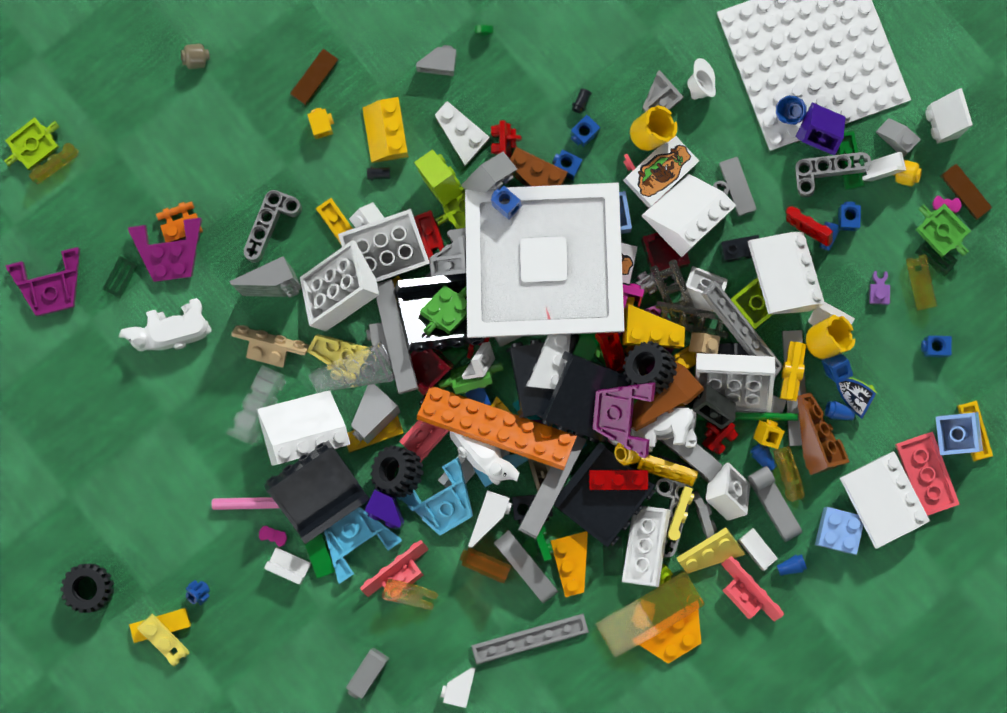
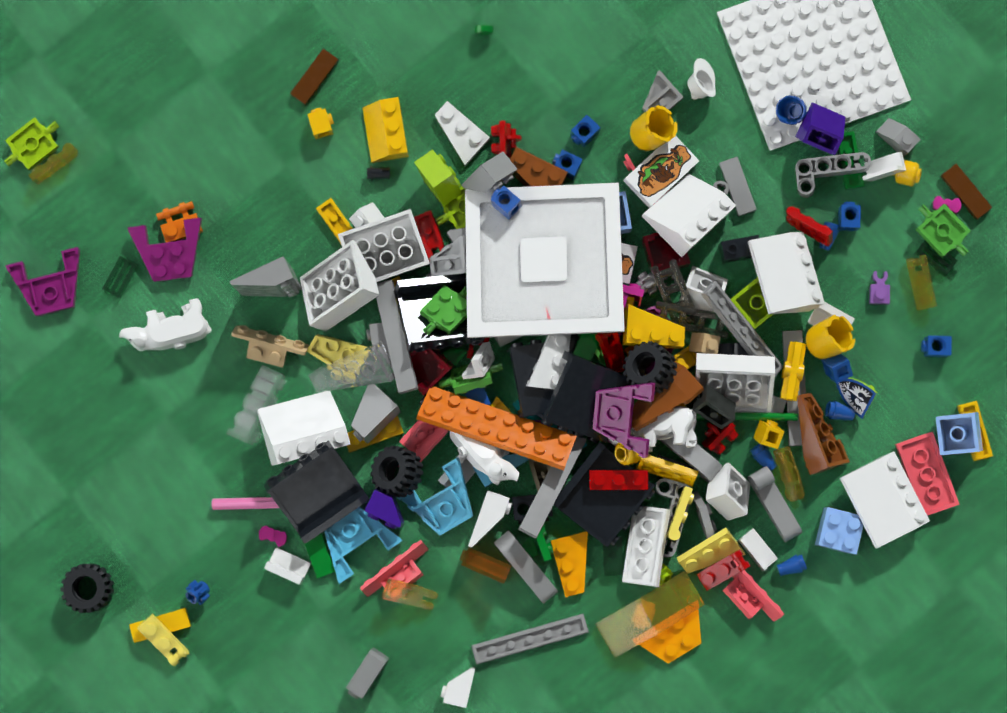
dark tan head [181,43,210,69] -> none
light grey beam [244,190,302,263] -> none
light grey slope [416,45,457,76] -> none
black pin [572,88,592,114] -> none
white slope [926,88,973,144] -> none
none -> red plate [696,549,750,591]

